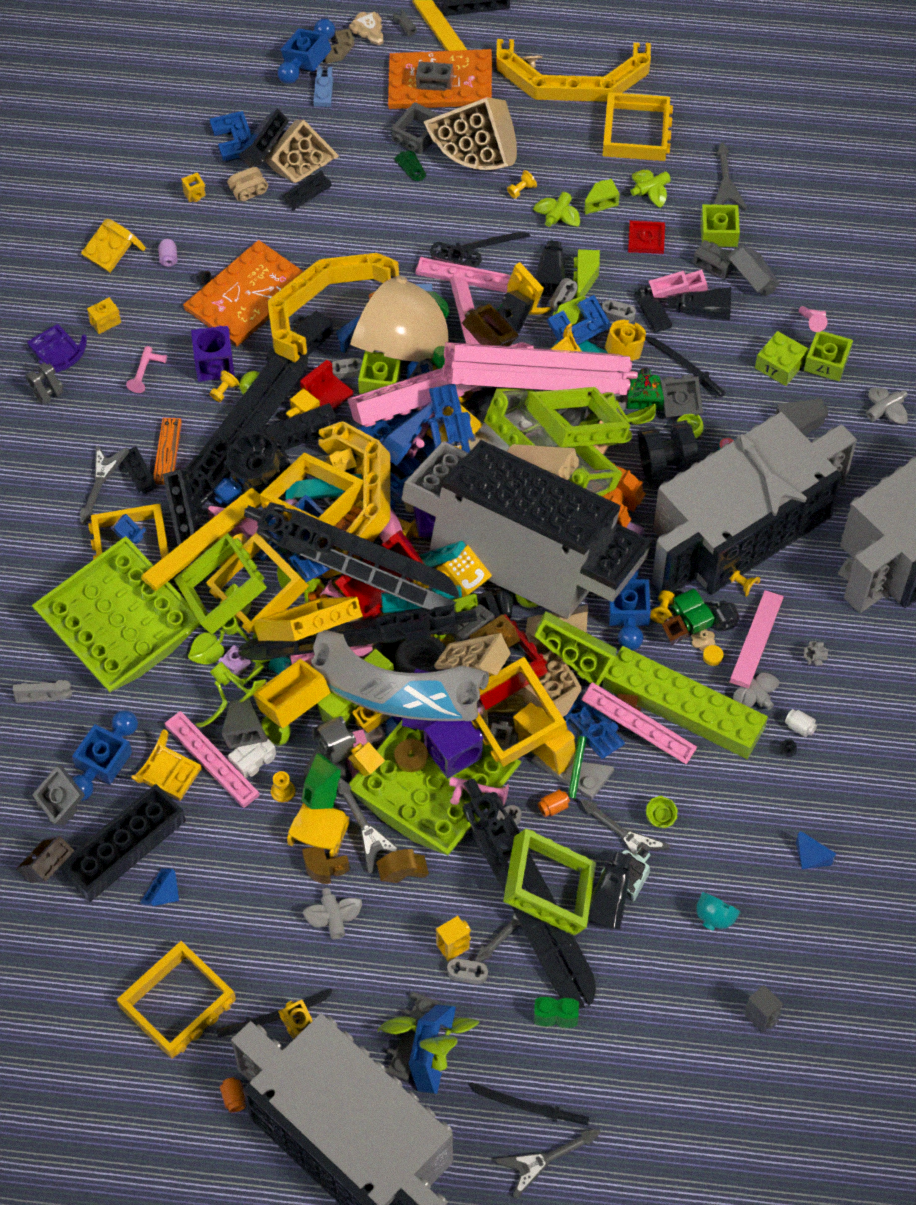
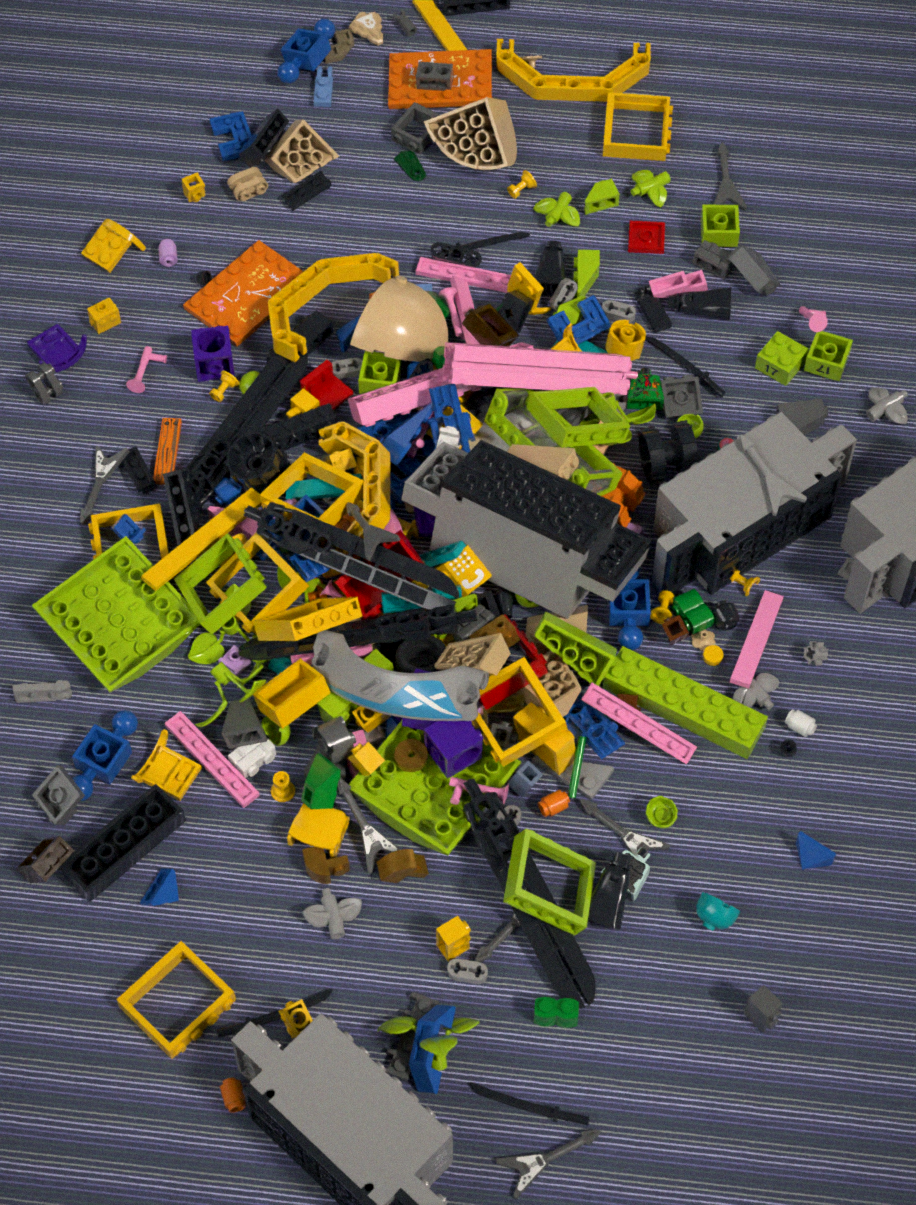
none -> dark grey piece [347,502,400,561]
none -> white bracket [436,426,460,448]
none -> bright pink piece [438,287,465,340]
none -> sand blue brick [507,761,543,797]

